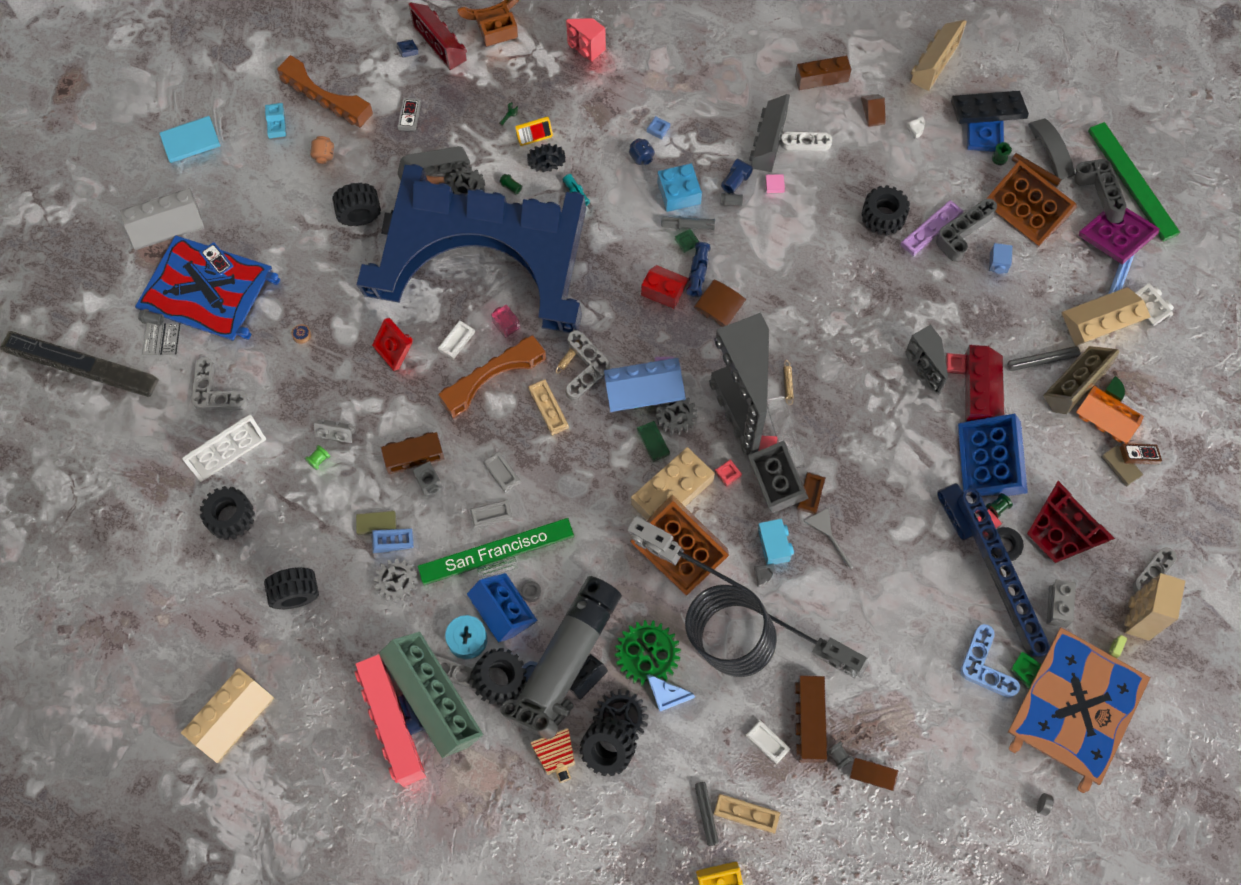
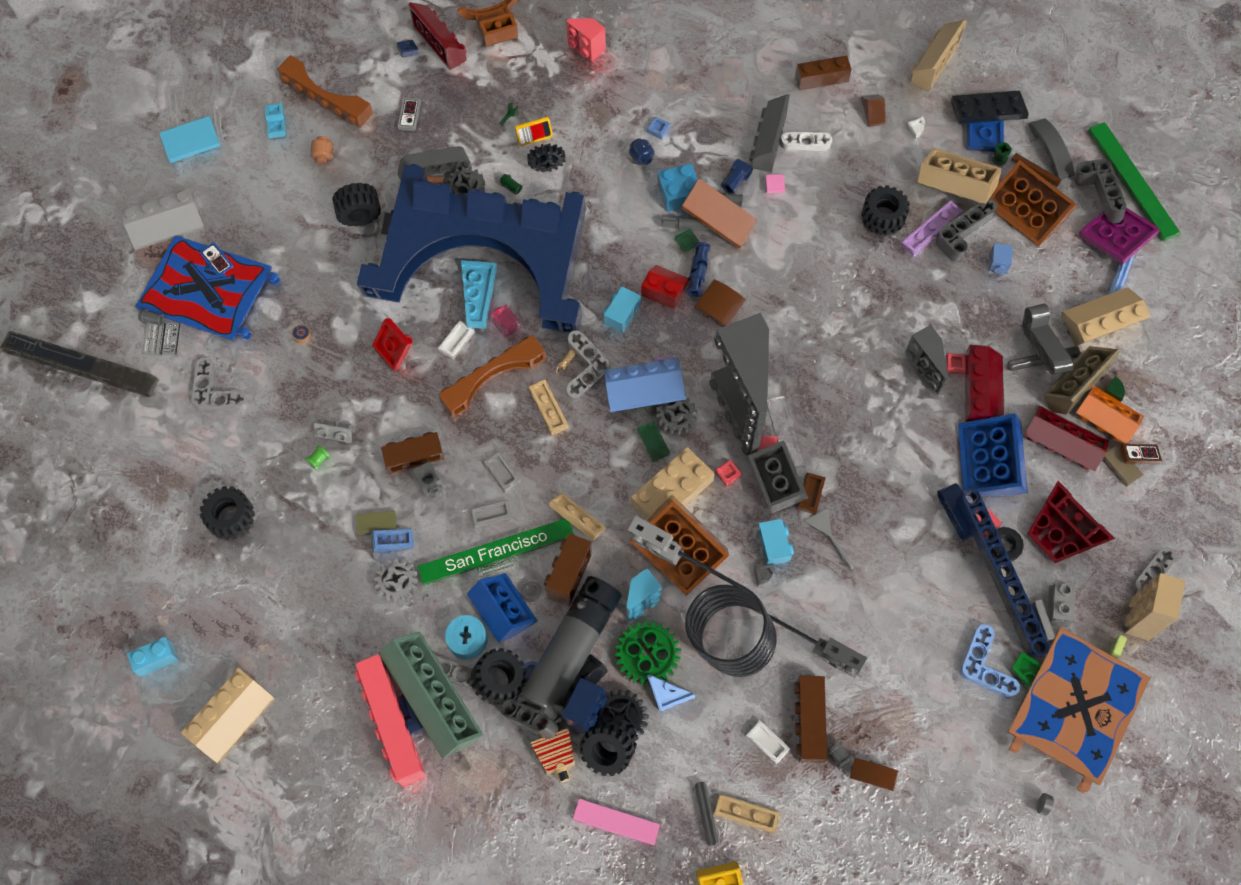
white slope [182,414,266,482] -> none
black tyre [264,567,319,610] -> none
teal pin [562,174,590,206] -> none
tan piece [783,360,794,405] -> none
dark green bush [986,493,1013,518] -> none
white bracket [1136,283,1174,326] -> none
none -> medium azure brick [127,637,179,677]
none -> medium azure wing [461,260,497,329]
none -> reddish brown brick [544,533,592,607]
none -> tan tile [548,492,606,541]
none -> dark blue slope [562,678,607,735]
none -> bright pink tile [573,799,660,846]
none -> medium azure brick [602,286,641,333]
none -> medium azure slope [627,568,662,621]
none -> tile [680,178,757,249]
none -> tan brick [918,148,1002,204]
none -> dark grey beam [1022,303,1073,375]
none -> dark red slope [1024,405,1109,472]
none -> light grey tile [1031,600,1055,643]

